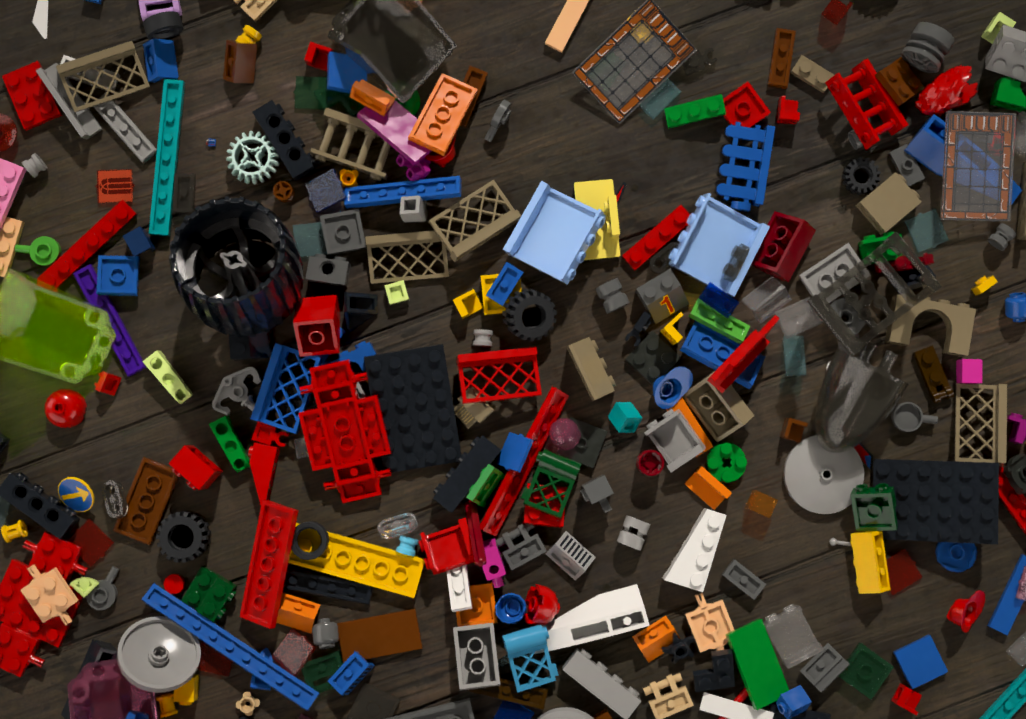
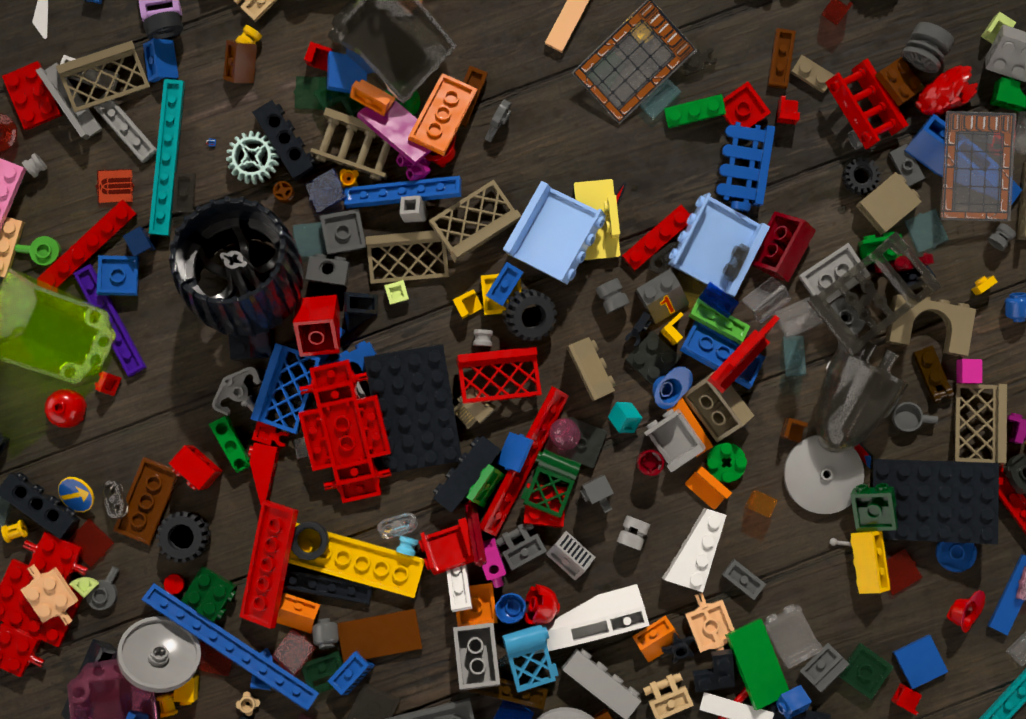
yellowish green leg [142,350,193,404] -> none

